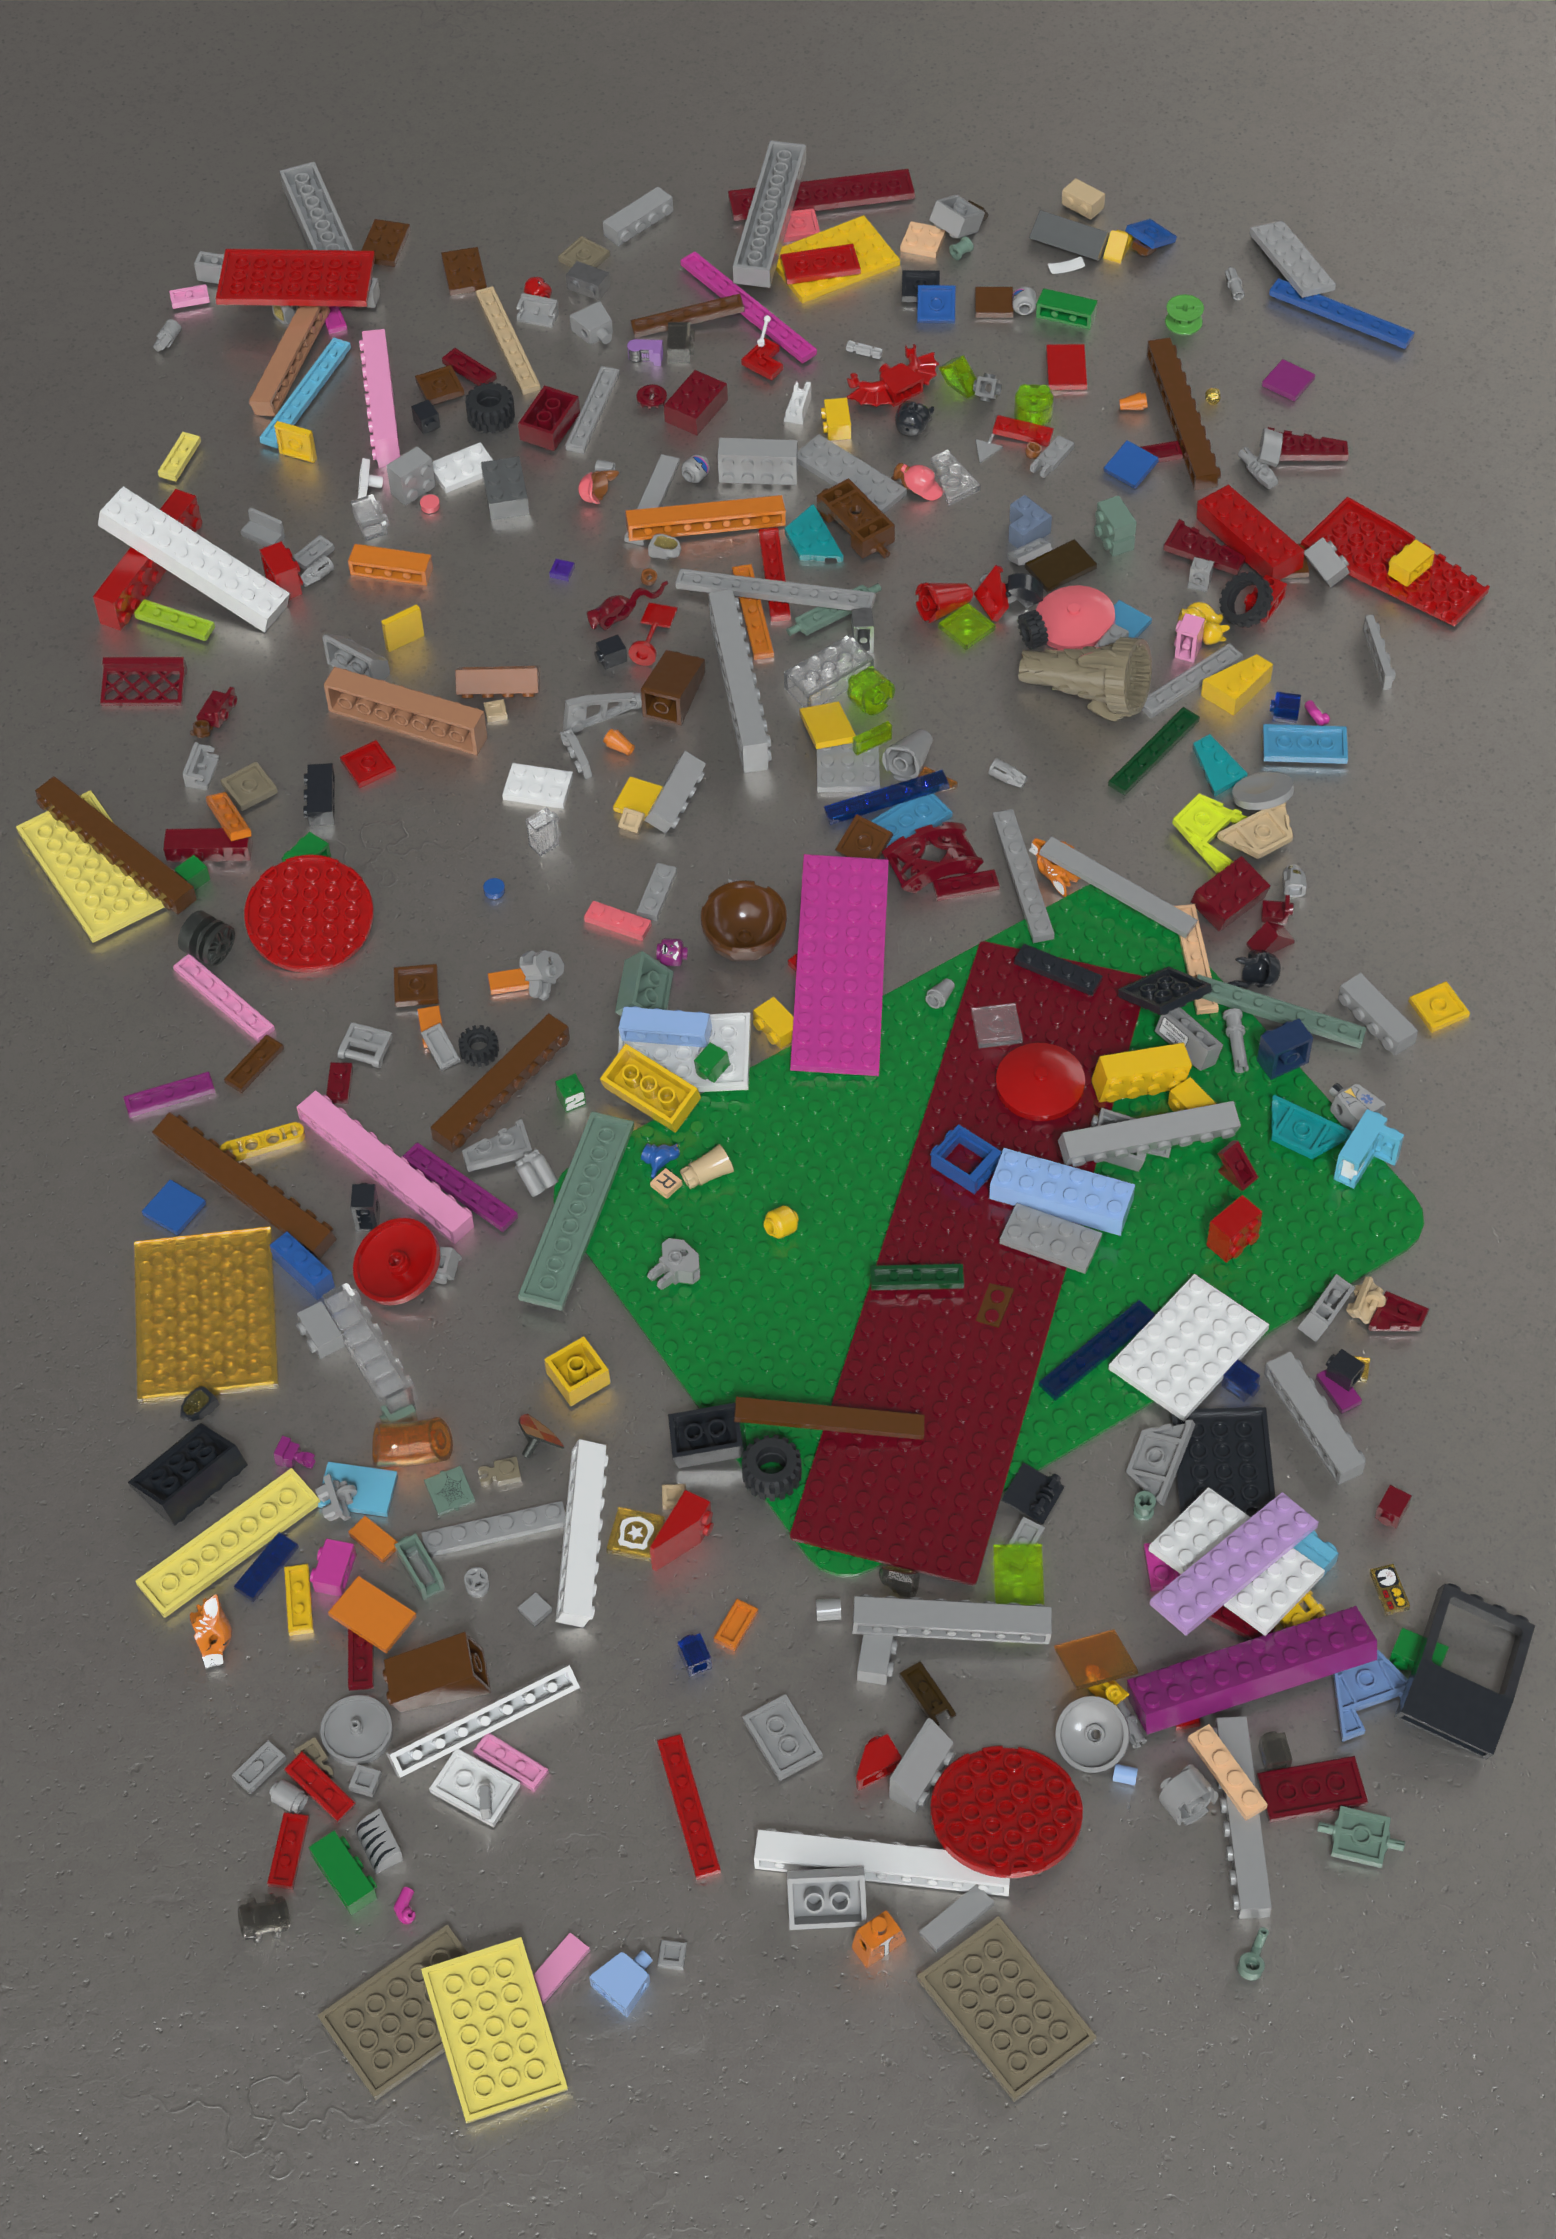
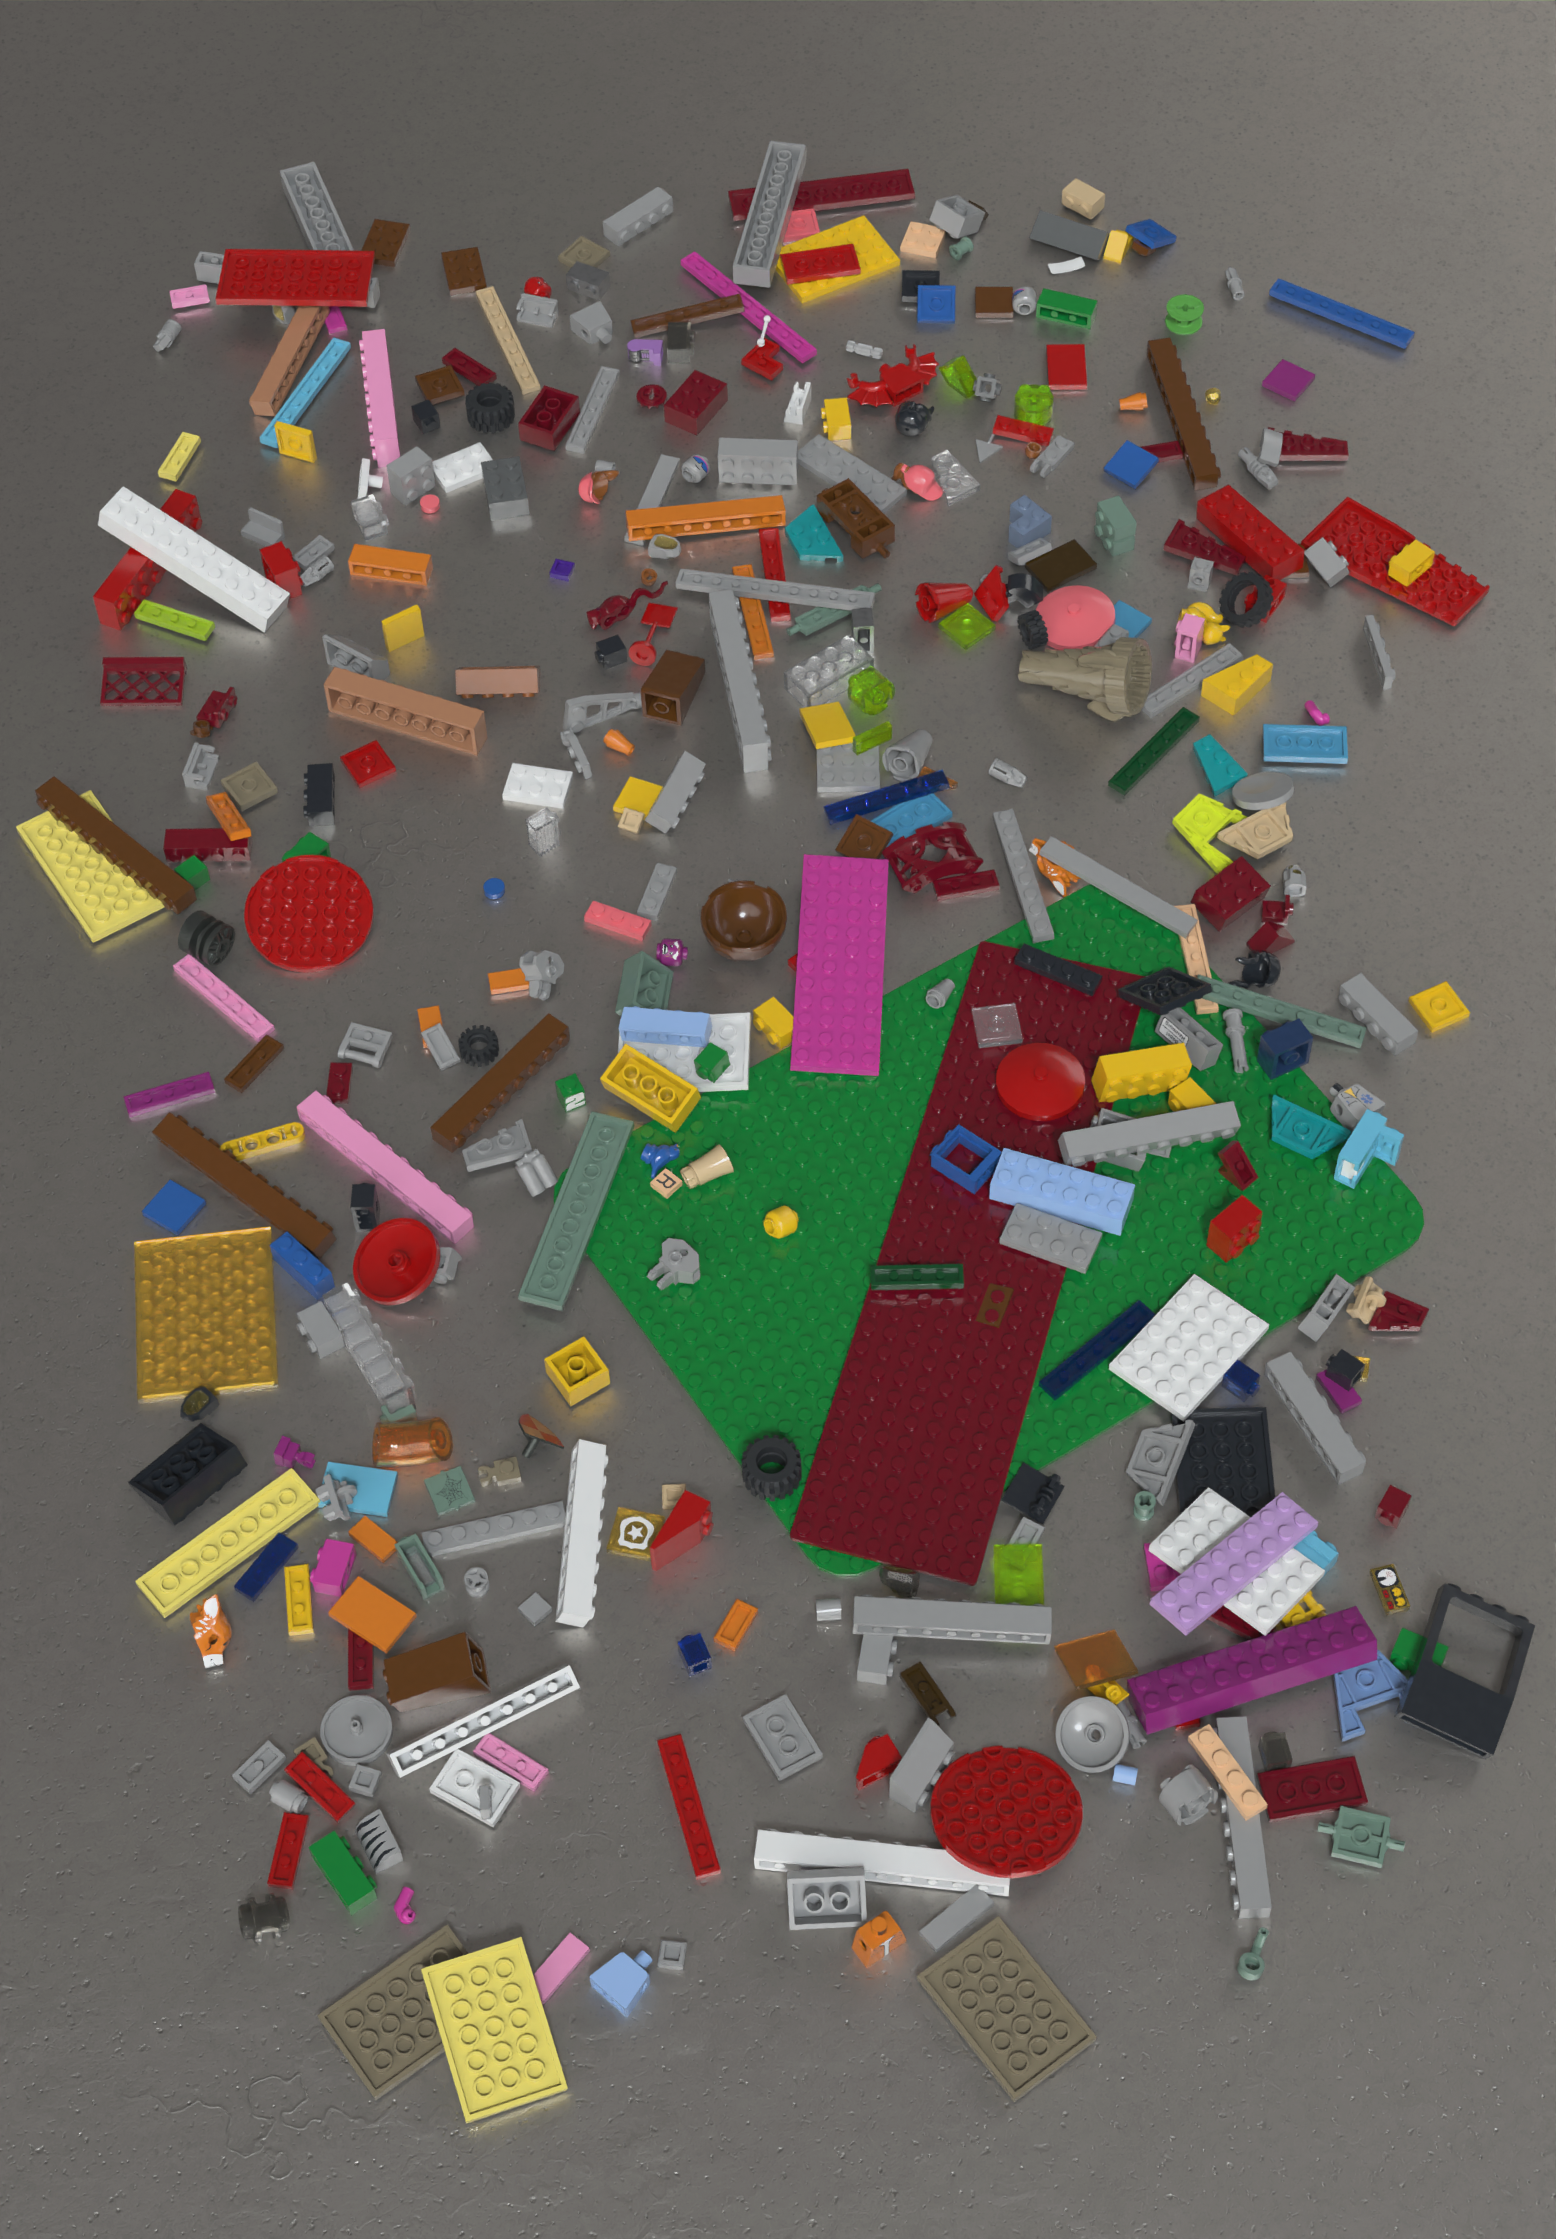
reddish brown plate [394,964,439,1007] -> none
magenta plate [402,1142,518,1232] -> none
tan tile [484,699,508,723] -> none
black brick [668,1403,747,1469] -> none
reddish brown tile [734,1397,924,1440] -> none
light grey plate [1249,221,1336,298] -> none
clear blue brick [1269,692,1301,724] -> none

